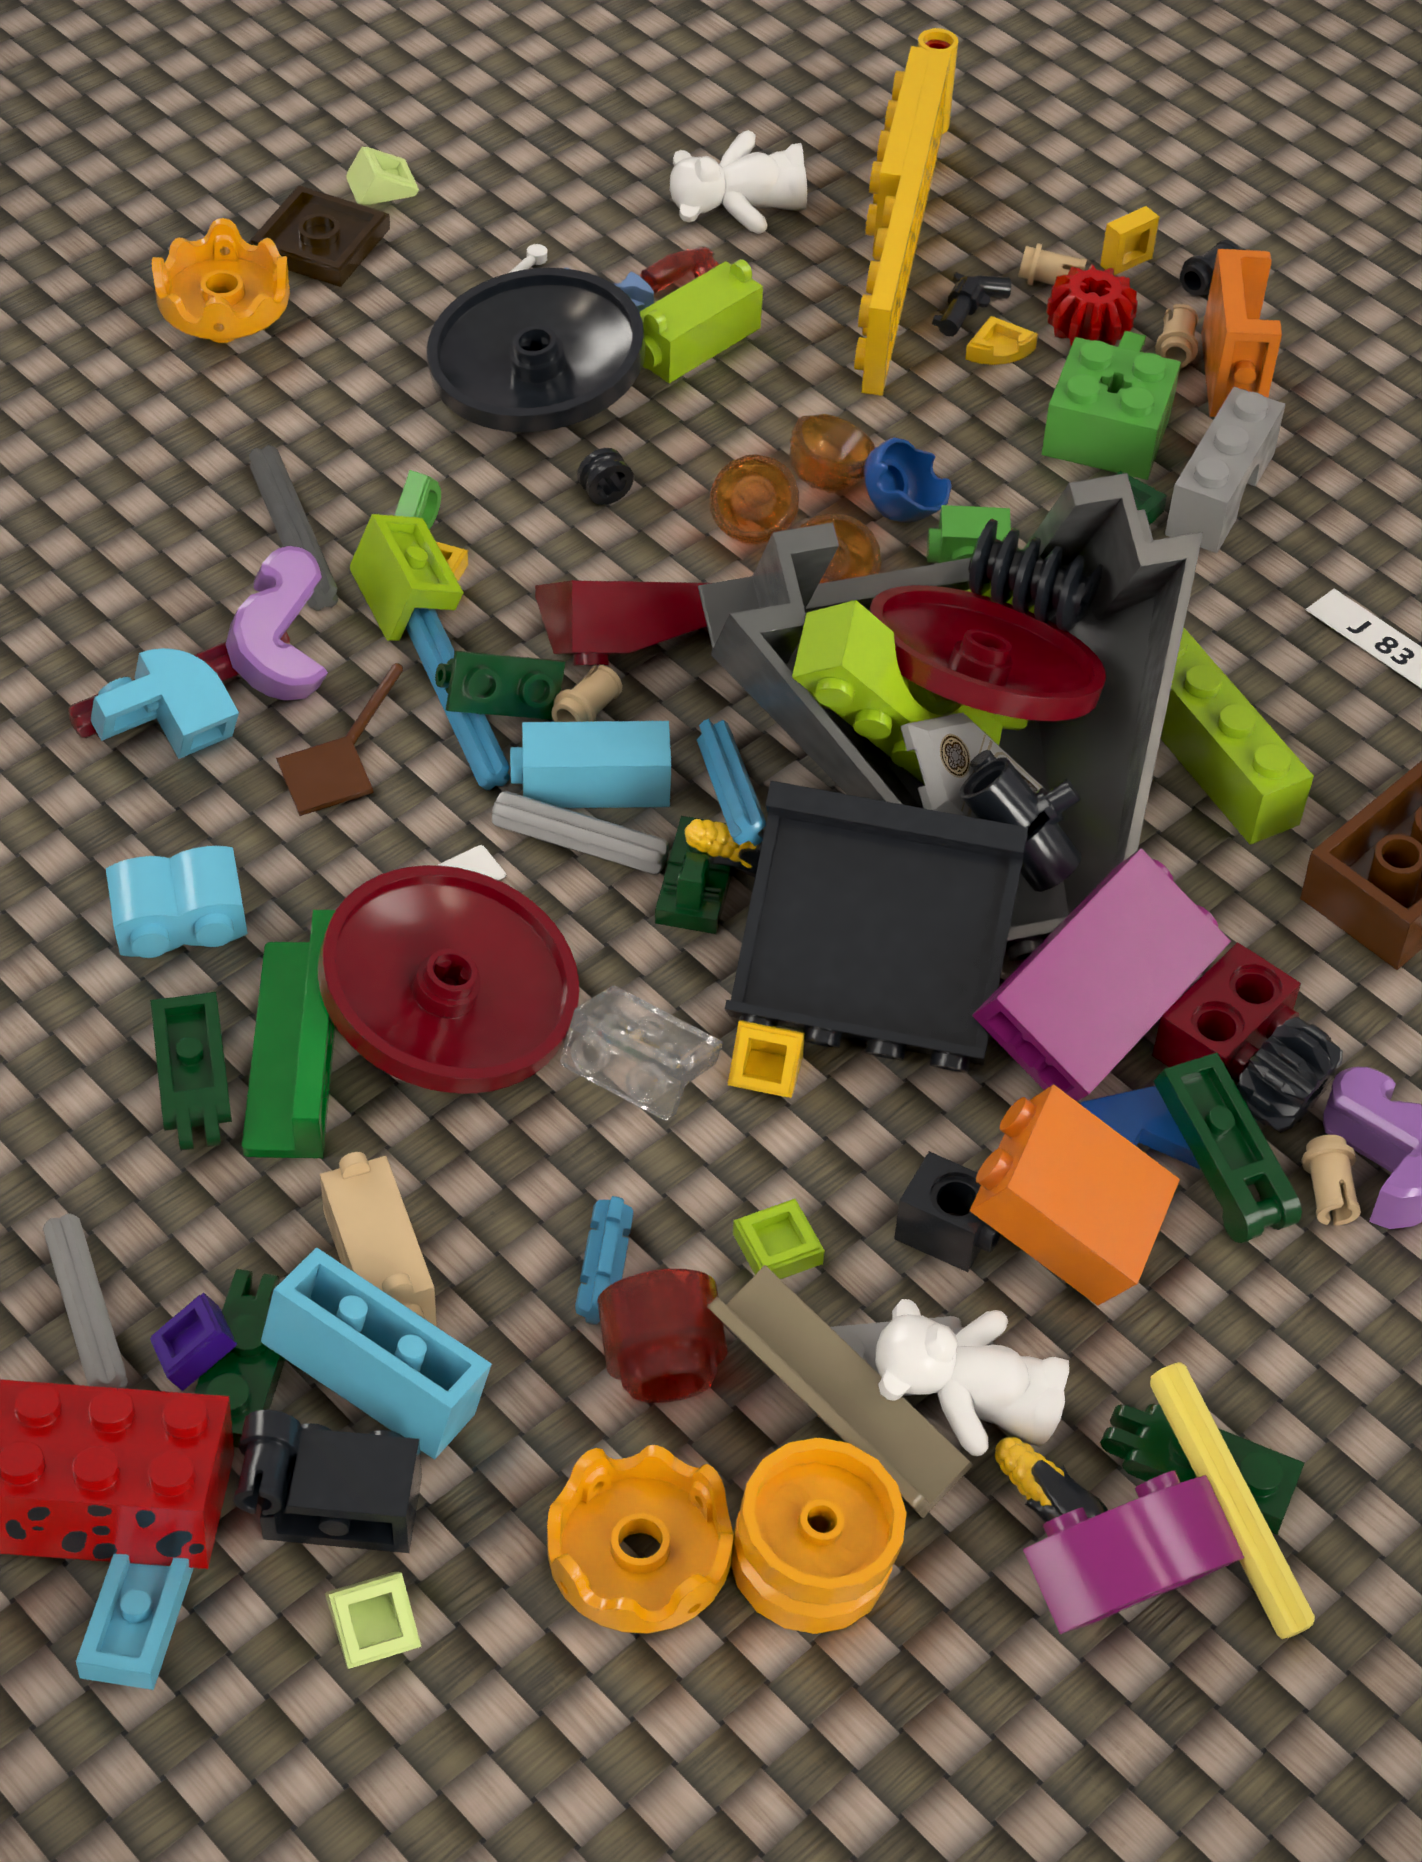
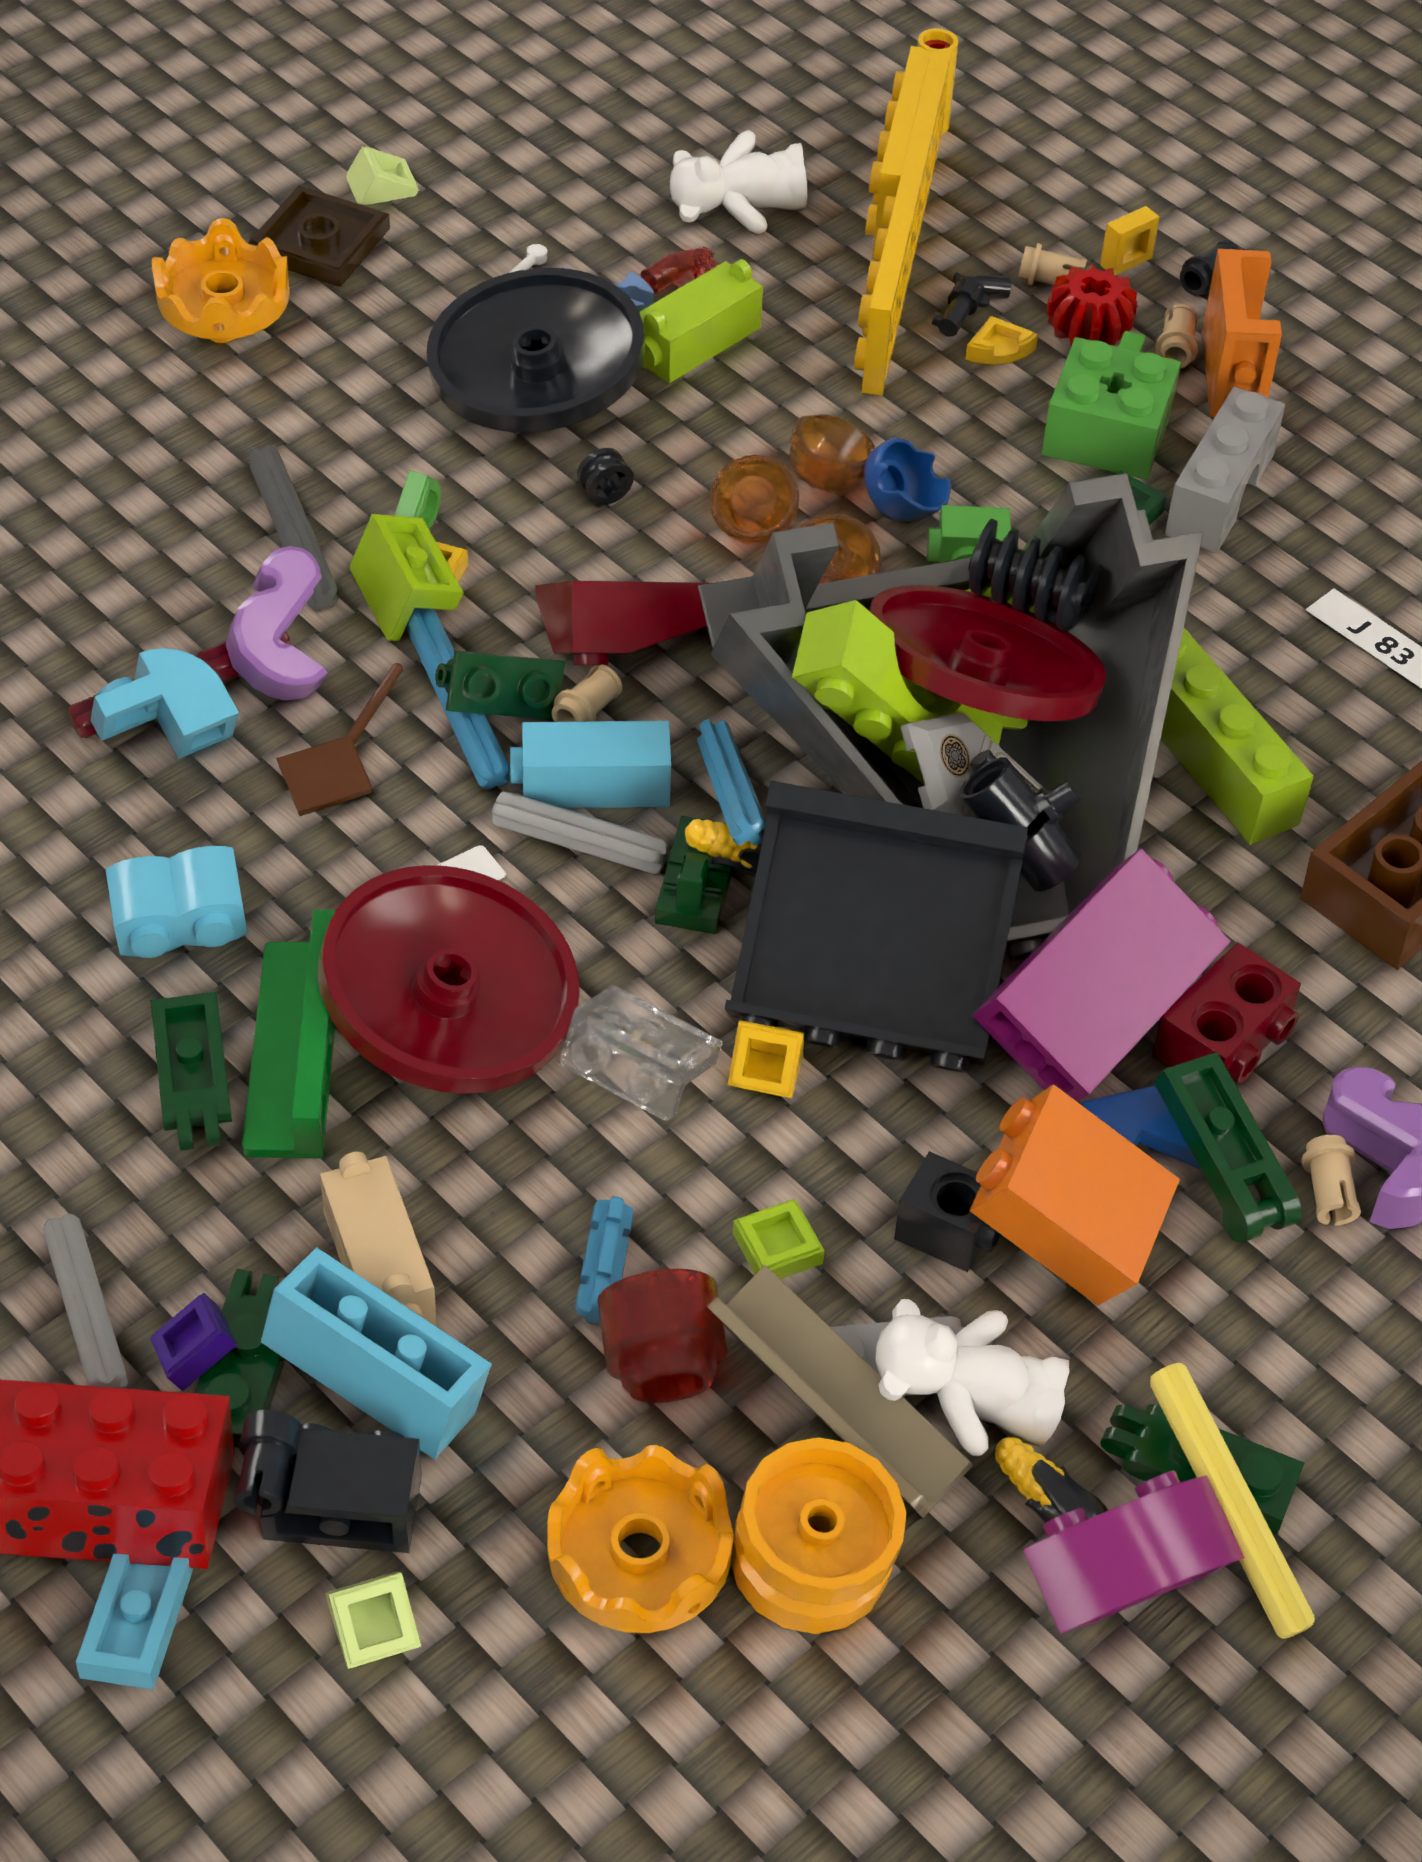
black gear [1236,1017,1343,1133] -> none

